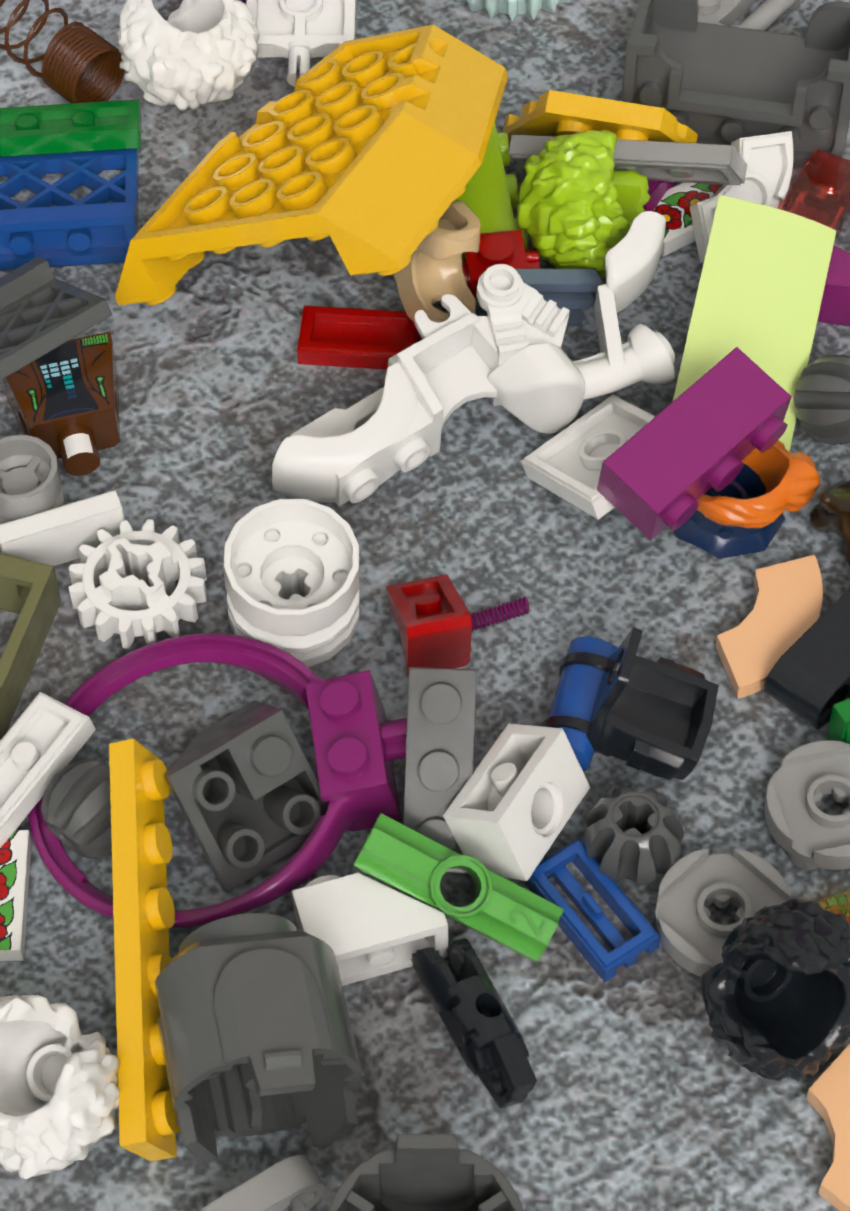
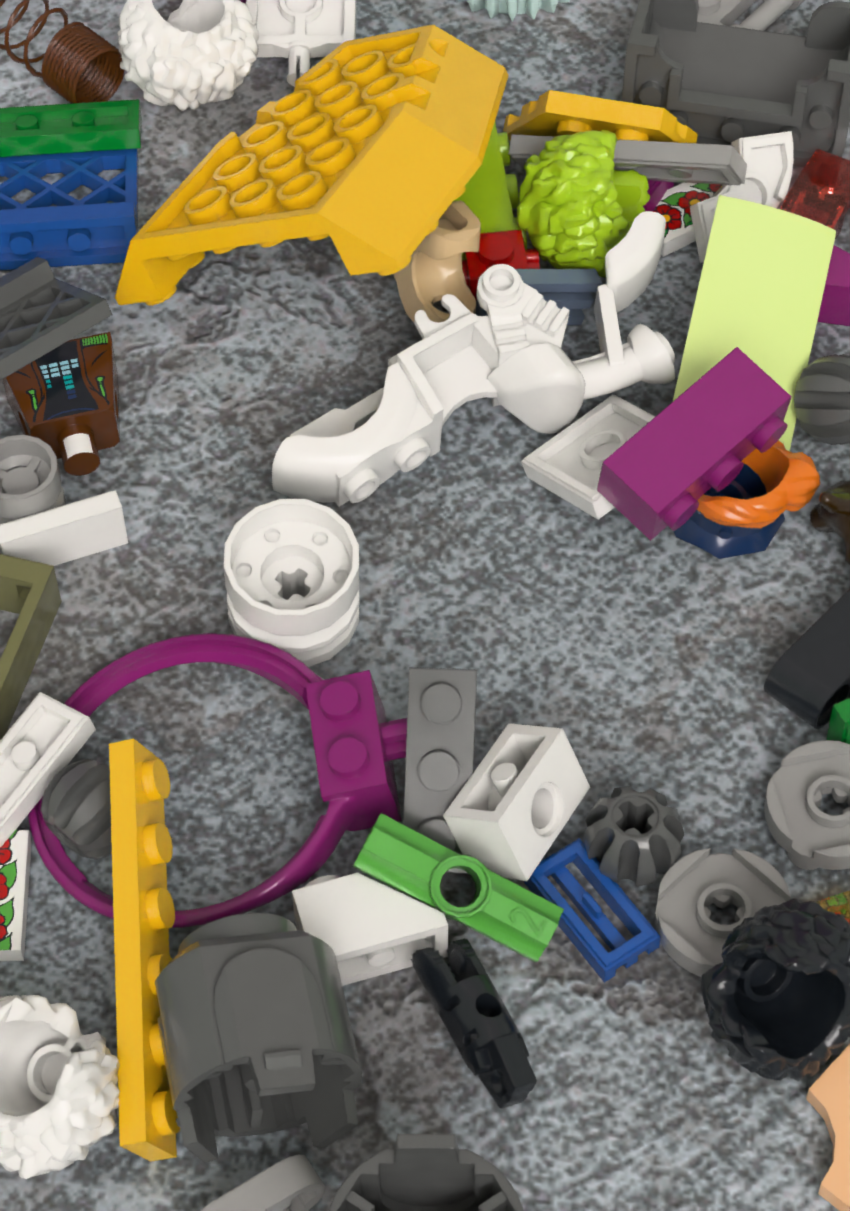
white gear [68,519,207,649] -> none
dark grey slope [164,700,329,893] -> none
red tile [297,305,420,370] -> none
red slope [386,574,472,675] -> none
magenta leg [470,596,529,632] -> none
black piece [542,627,719,780] -> none
light nougat tile [715,555,823,699] -> none

